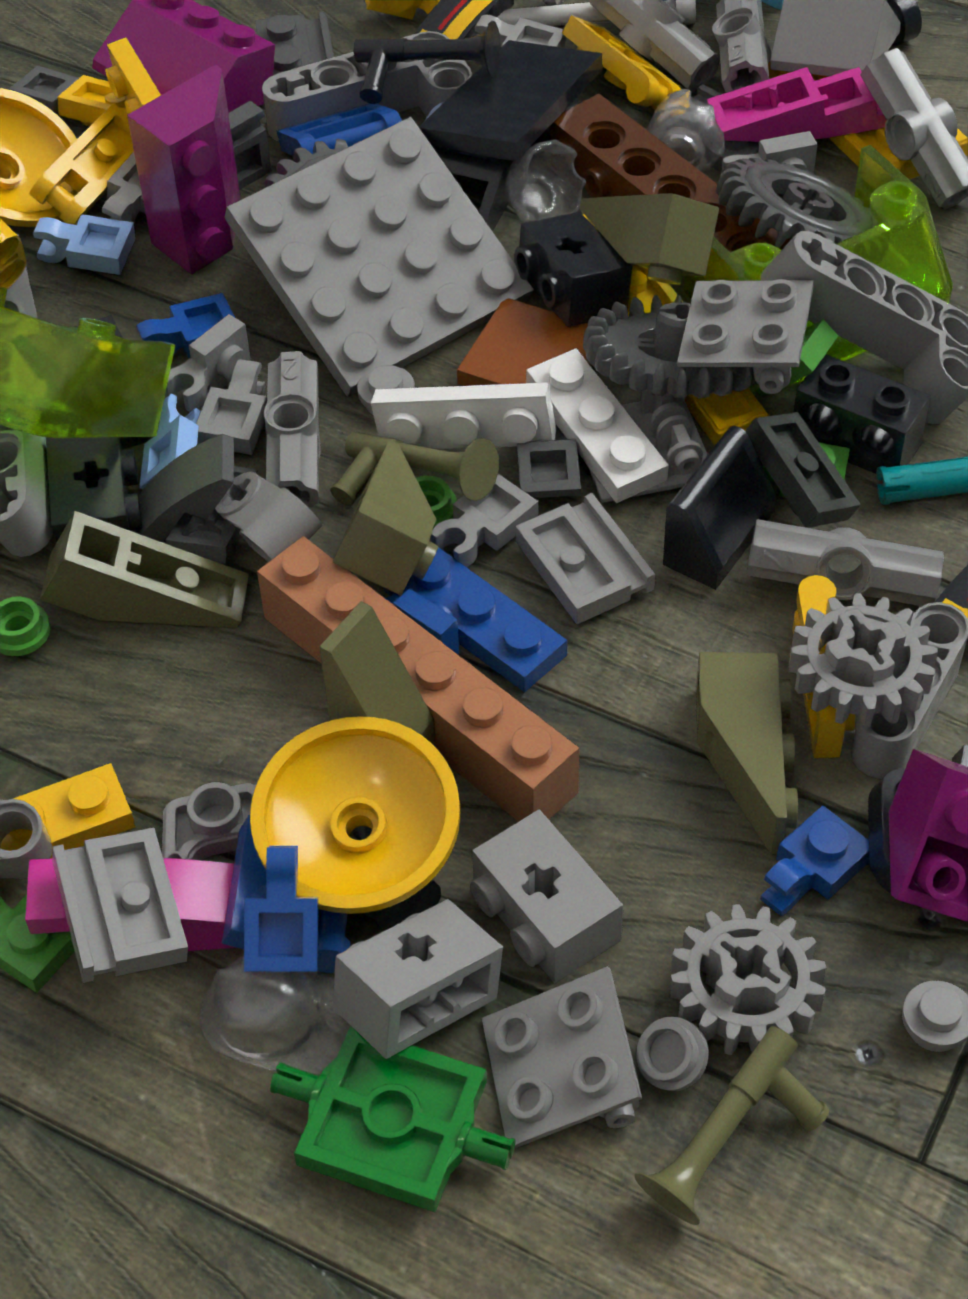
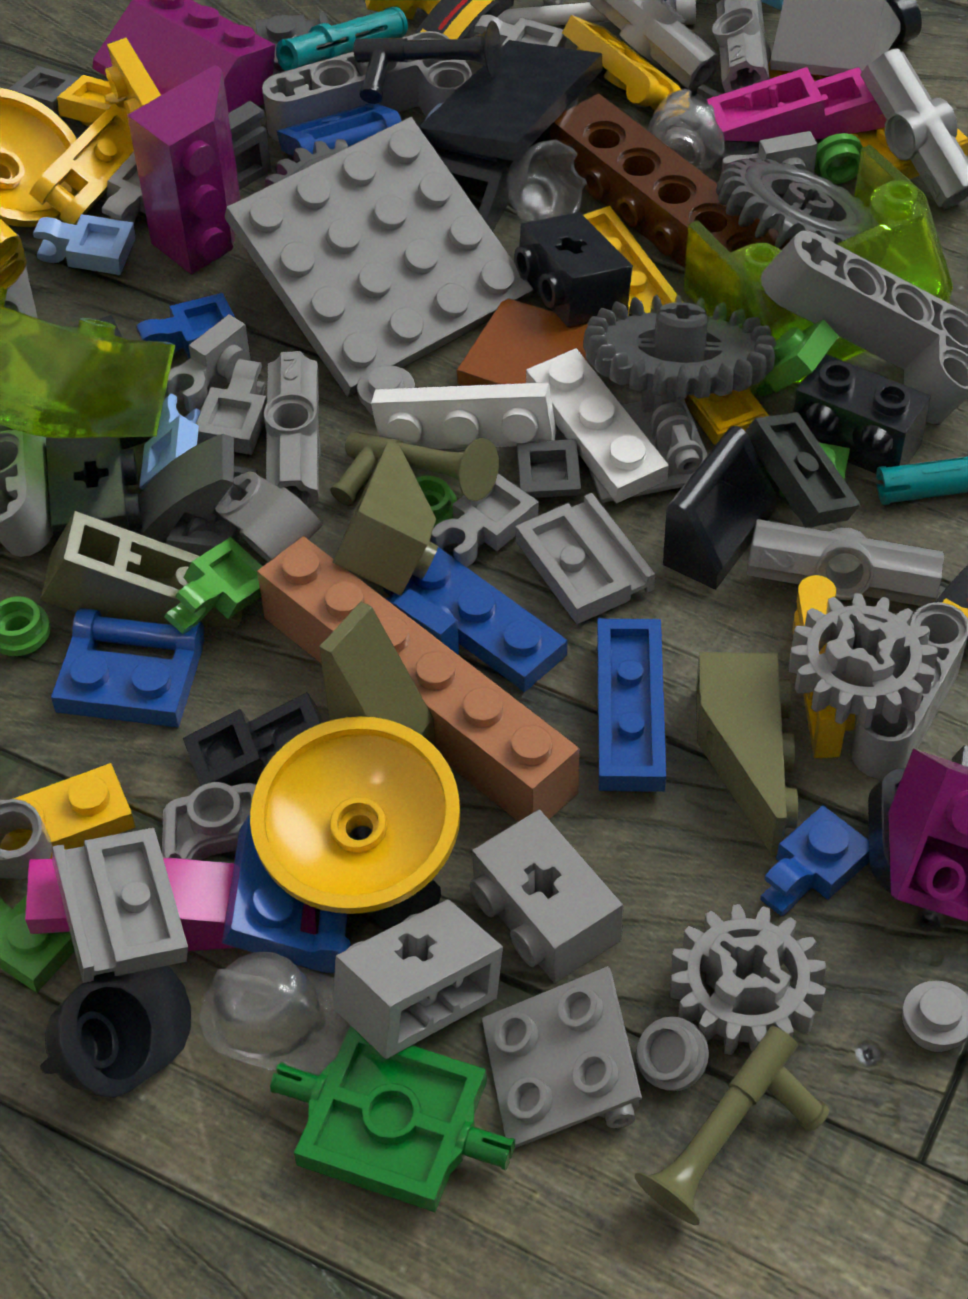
blue plate [244,845,319,972] -> none
olive slope [580,193,719,285] -> none
light grey hinge [677,279,814,394] -> none
none -> black piece [40,966,191,1098]
none -> blue plate [51,608,205,728]
none -> bright green plate [164,537,263,634]
none -> black slope [183,692,324,786]
none -> teal pin [276,7,408,71]
none -> blue plate [597,618,666,792]
none -> bright green plate [814,133,864,184]

